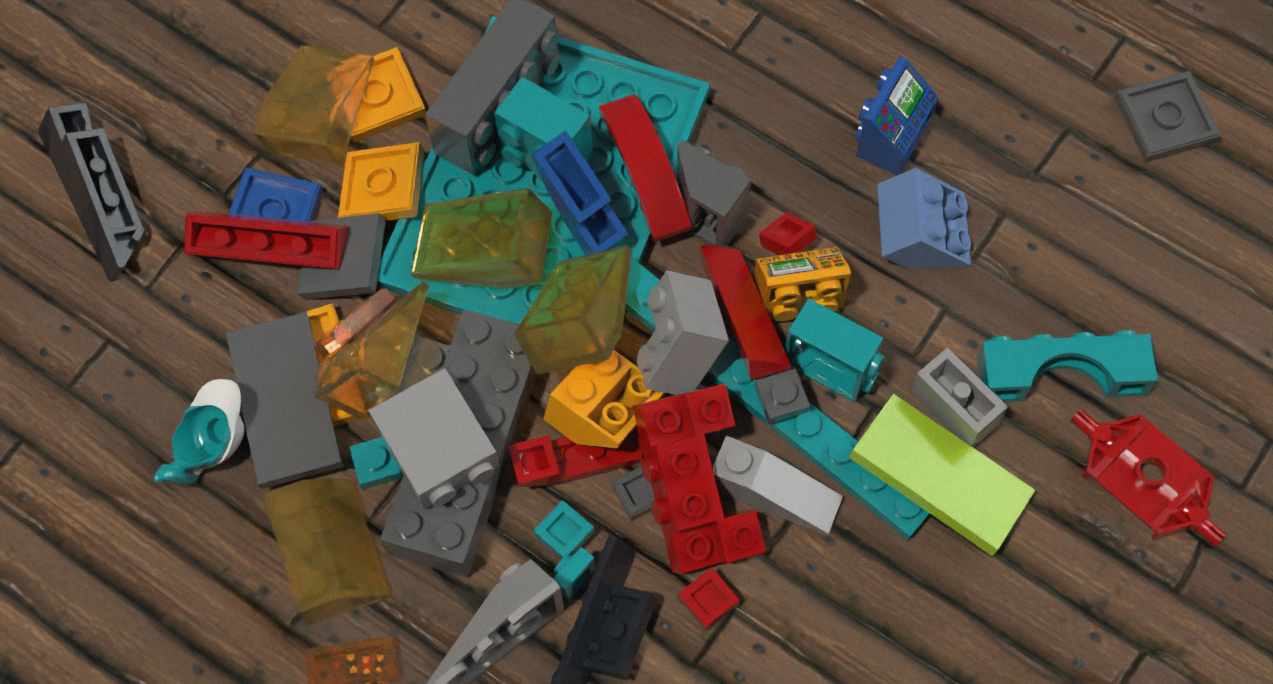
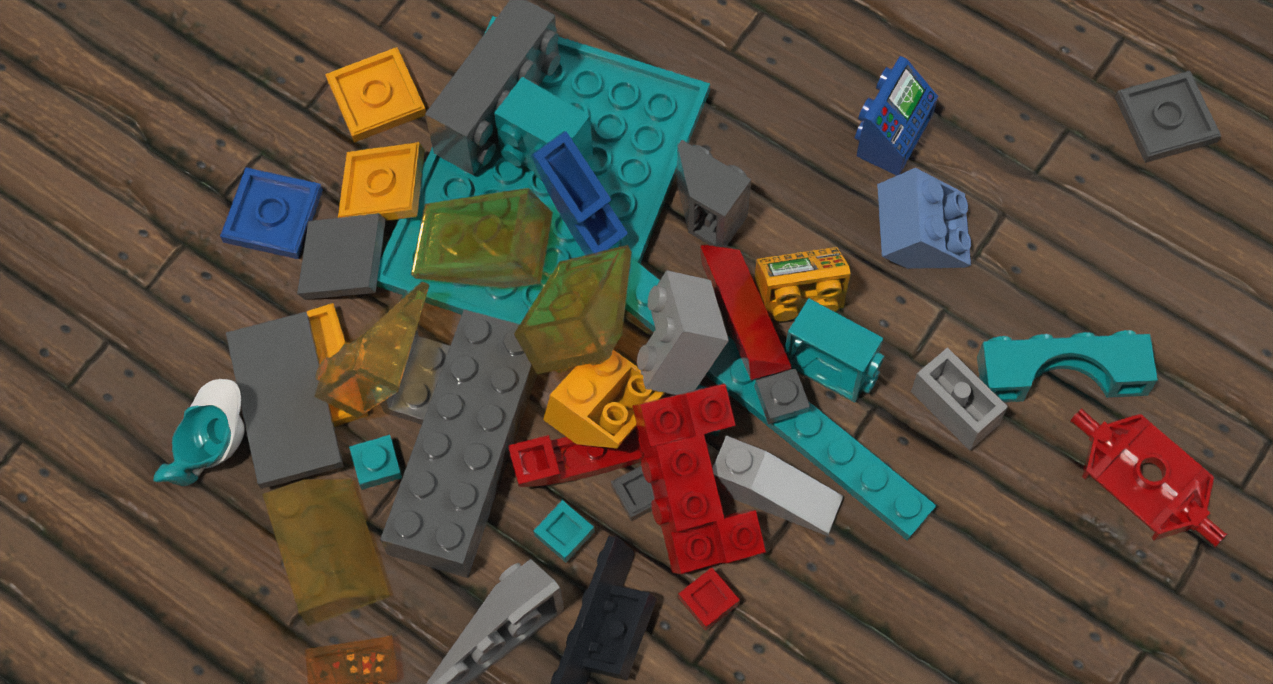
black wedge [38,102,144,281] -> none
red slope [184,211,348,269] -> none
clear yellow slope [253,45,375,165] -> none
clear orange tile [314,288,395,357] -> none
light grey brick [368,368,500,509] -> none
teal plate [553,547,596,602] -> none
red slope [598,94,692,242] -> none
red plate [759,212,817,255] -> none
lime tile [849,393,1035,556] -> none

